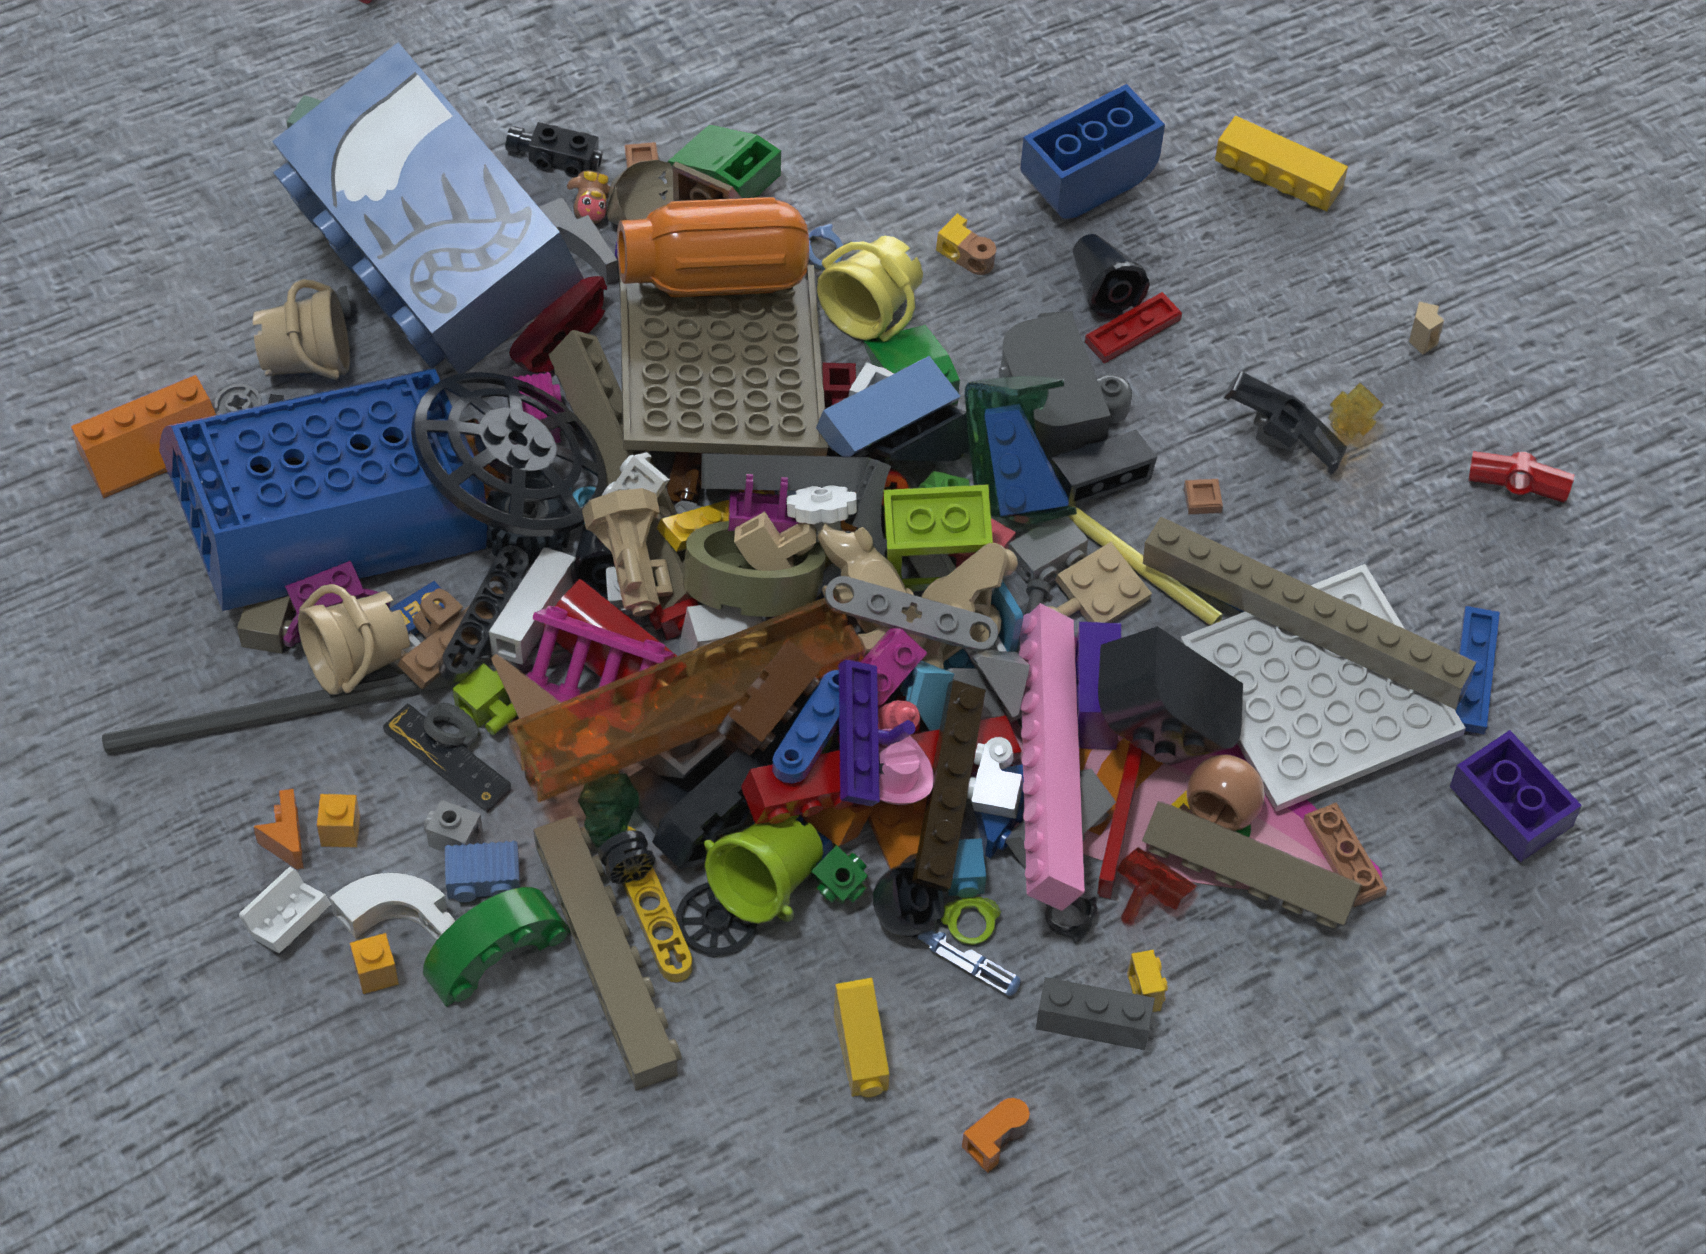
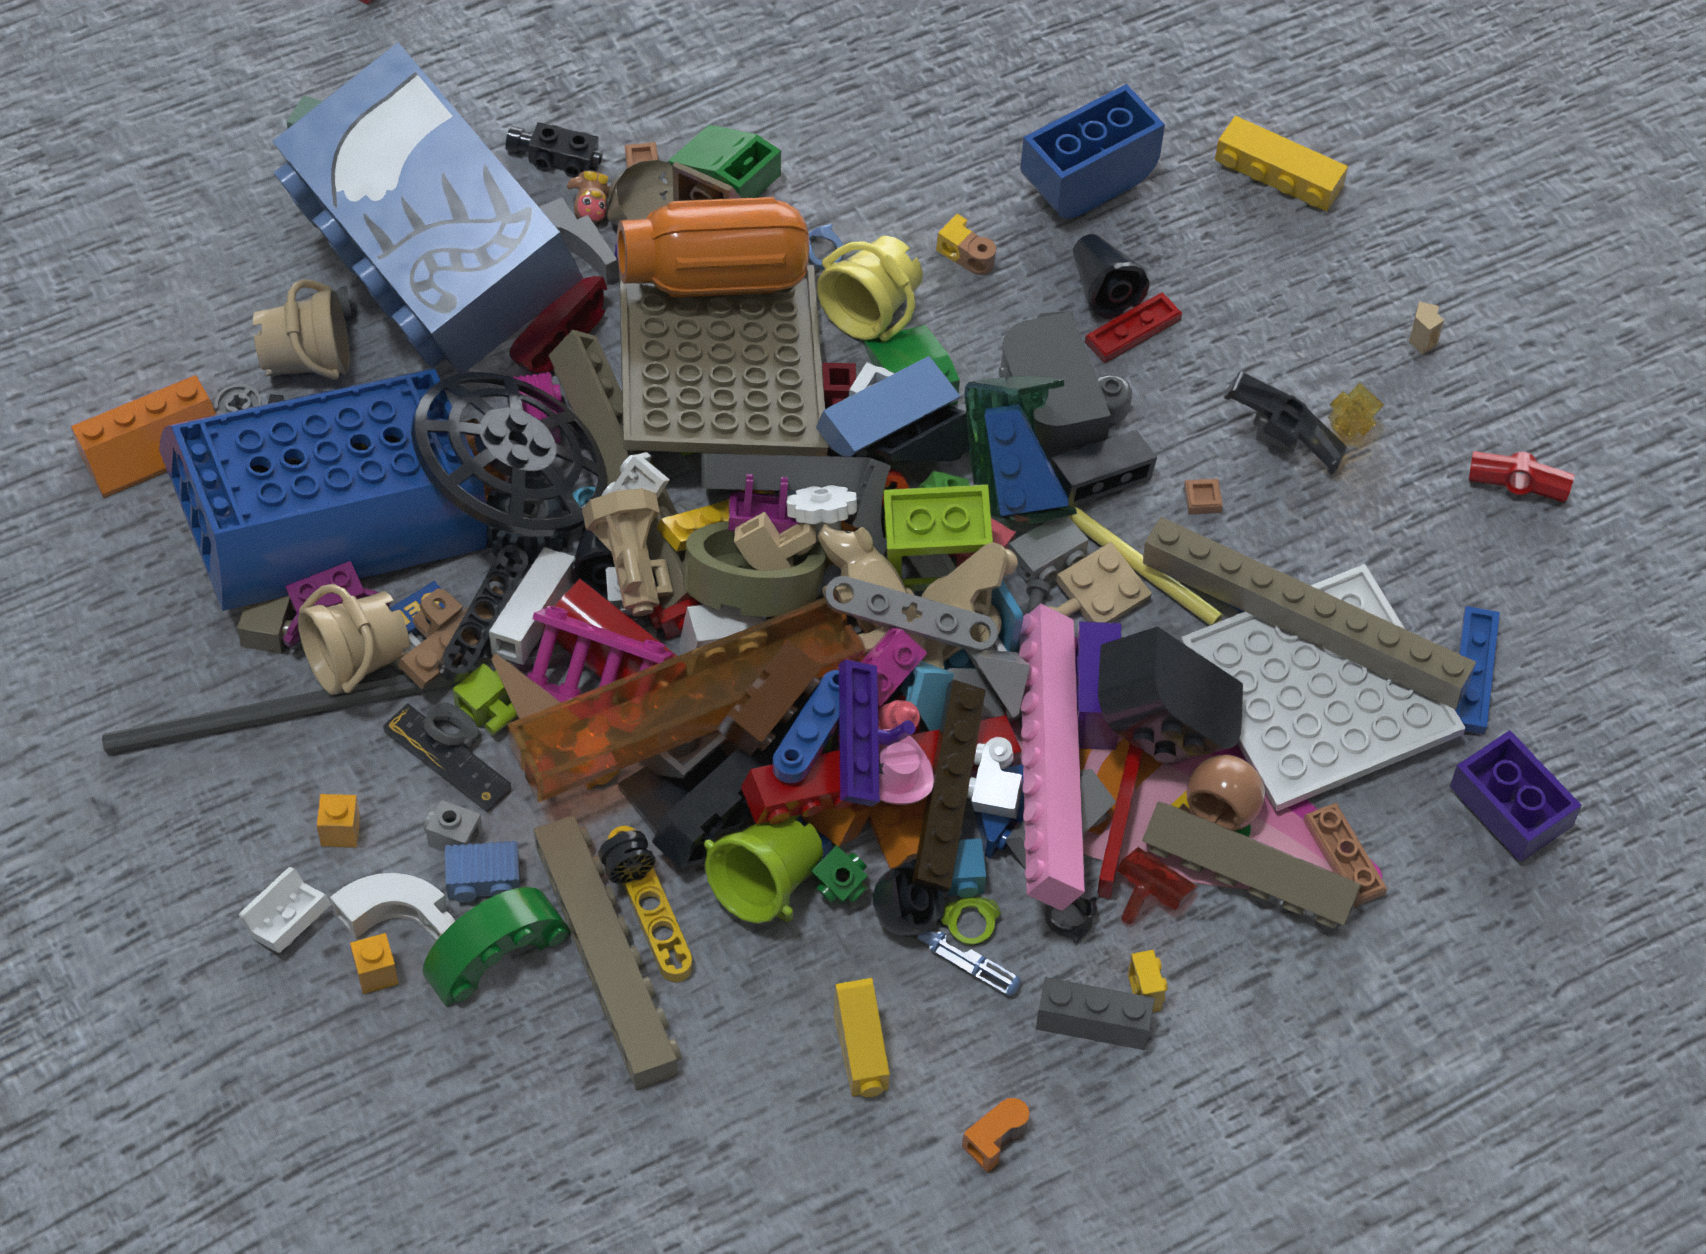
orange slope [253,789,304,869] -> none
clear green brick [577,774,640,848] -> none
reddish brown hinge [667,452,702,504] -> none
black wheel [676,883,757,958] -> none

